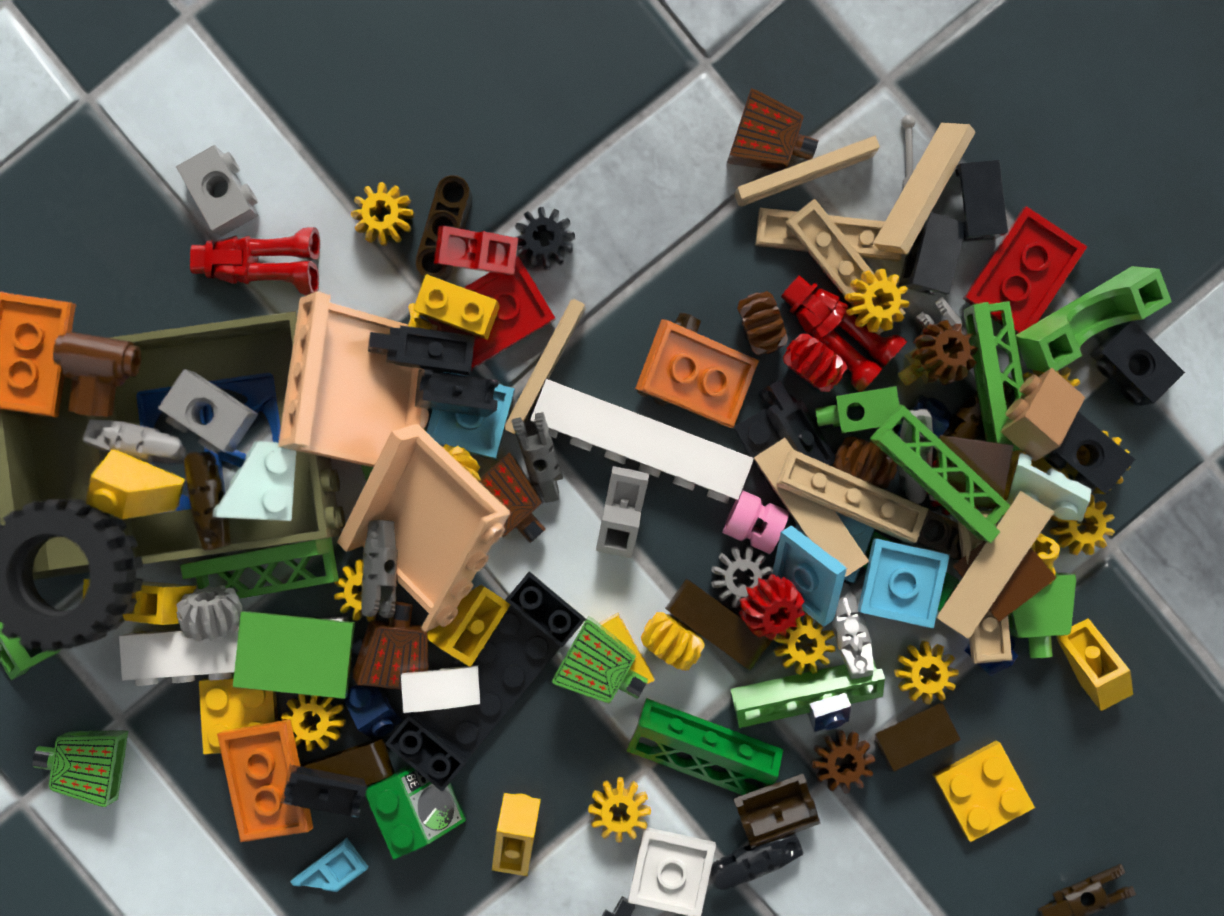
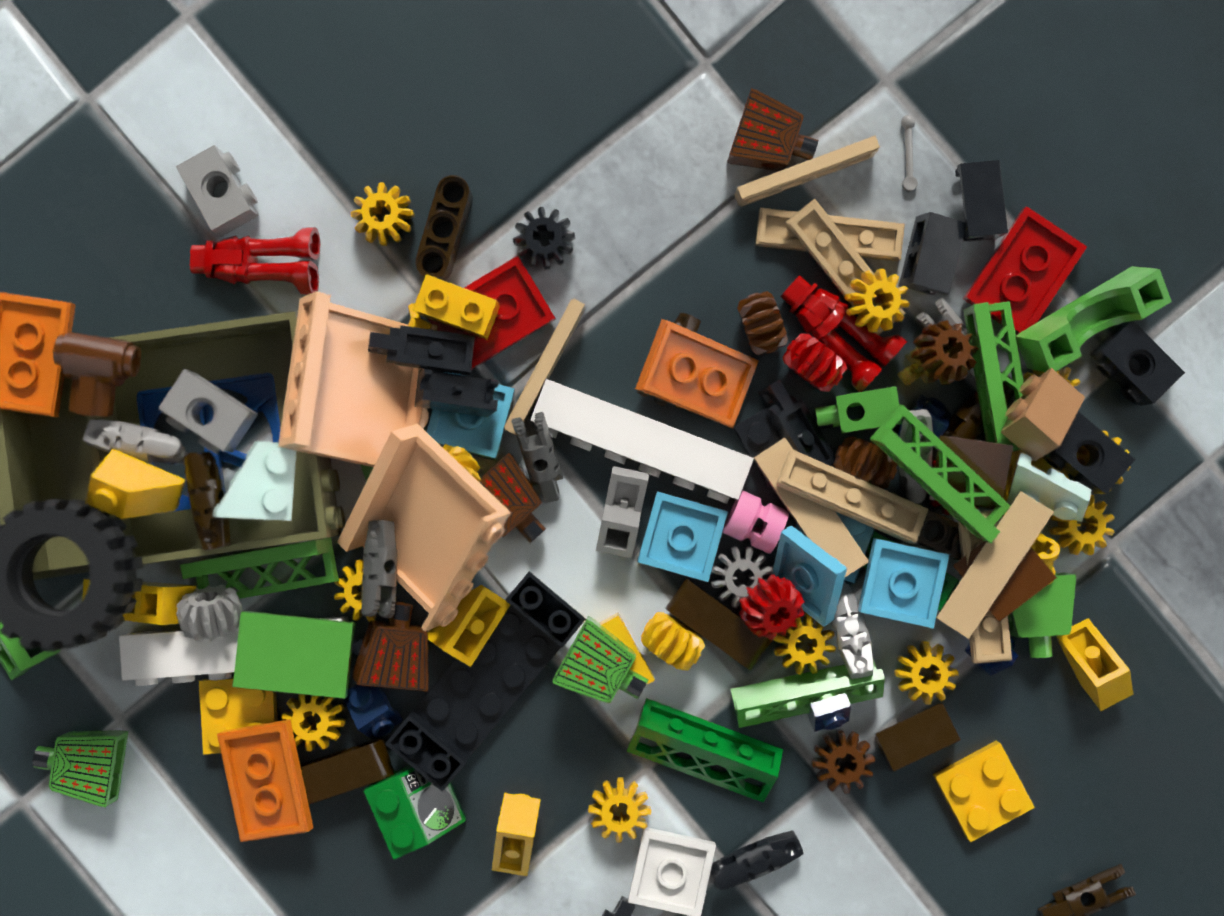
black hinge [281,765,367,818] -> none
medium azure tile [290,838,368,892] -> none
white slope [401,666,480,713] -> none
red slope [434,226,518,275] -> none
dark brown hinge [734,774,821,849] -> none
tan tile [873,123,976,254] -> none
none -> medium azure plate [637,492,728,582]

